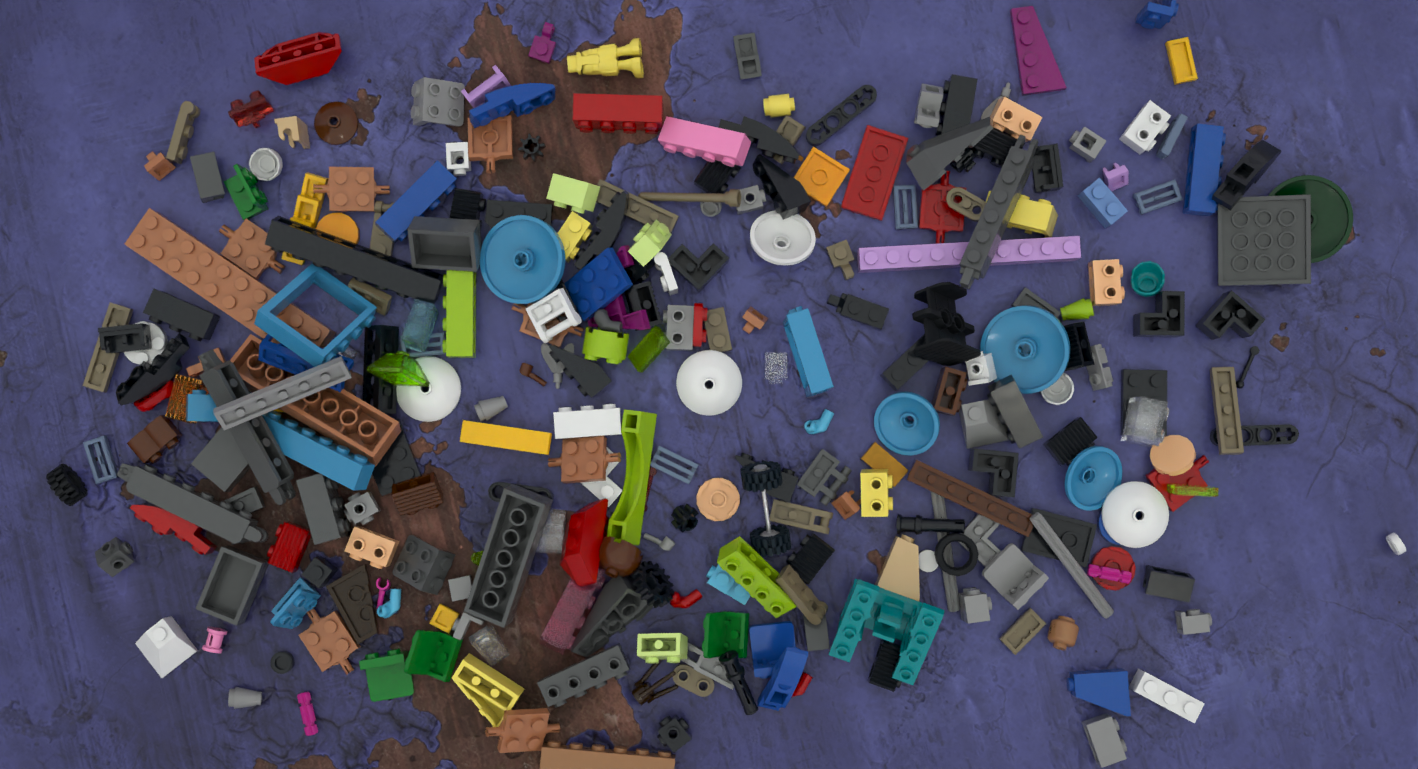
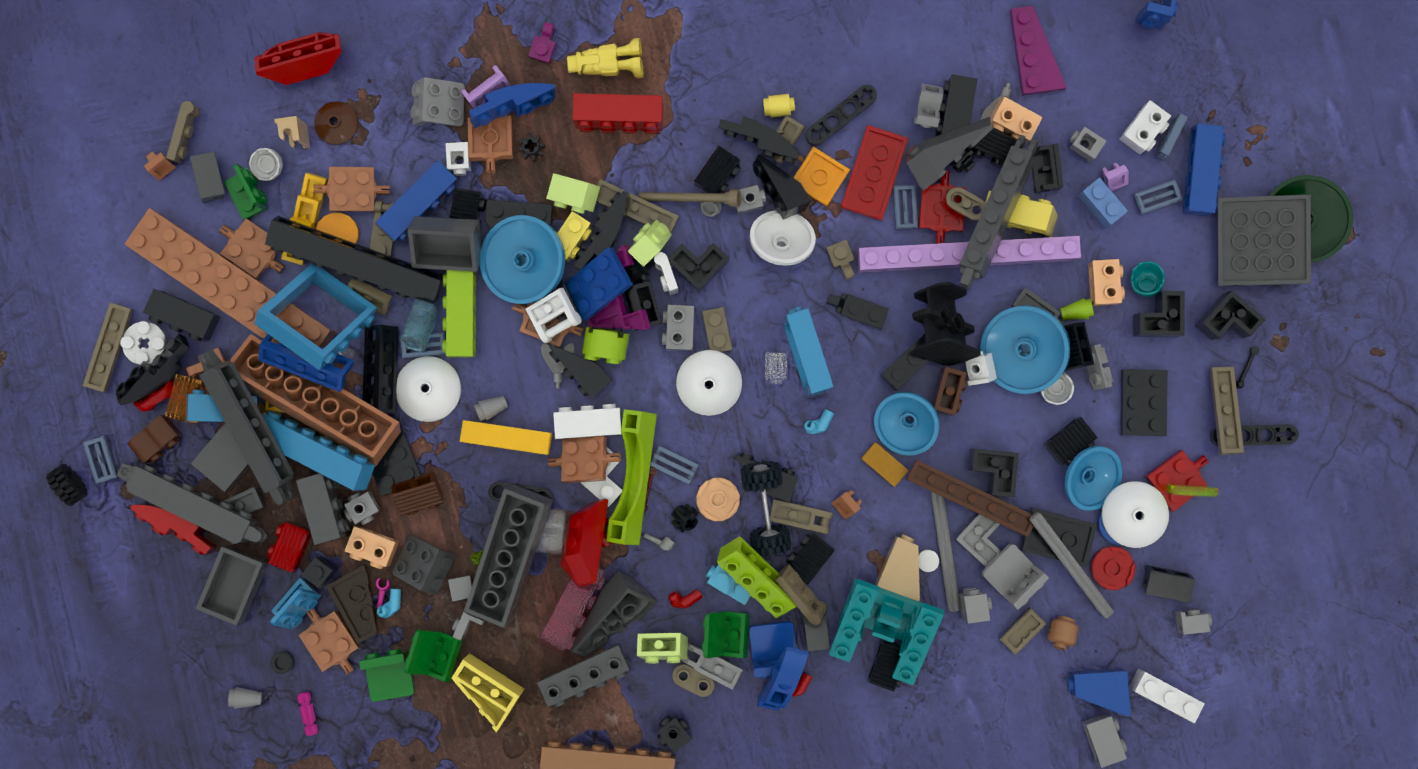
dark grey brick [95,537,134,578] -> none
black hinge [98,323,152,354] -> none
white slope [135,616,198,678] -> none
bright pink bush [202,627,227,653] -> none
light grey plate [213,356,352,430] -> none
clear red hips [228,90,274,129] -> none
clear neon green slope [367,351,430,387] -> none
yellow tile [429,603,460,634] -> none
clear slope [468,626,510,666] -> none
nougat plate [485,708,560,753] -> none
reddish brown hand [519,363,547,386] -> none
dark grey arm [594,309,623,333] -> none
reddish brown cylinder [599,537,643,578] -> none
clear neon green tile [627,326,670,373] -> none
black gear [631,561,674,608] -> none
dark brown plant [632,660,678,705] -> none
bright pink brick [658,116,751,167] -> none
red plate [693,303,707,347] -> none
black pin [719,650,758,715] -> none
dark grey slope [733,32,762,80] -> none
nougat tile [742,306,768,334] -> none
dark grey plate [796,449,852,506] -> none
light yellow brick [860,469,893,517] -> none
black pin [896,514,965,535] -> none
black tyre [934,533,979,576] -> none
light grey slope [959,399,1009,449] -> none
black brick [987,374,1043,449] -> none
dark pink axle [1087,564,1132,584] -> none
clear brick [1121,396,1169,447] -> none
light nougat tile [1150,435,1196,476] -> none
yellow tile [1165,37,1198,85] -> none
black slope [1212,140,1281,211] -> none
white tile [1386,532,1406,555] -> none

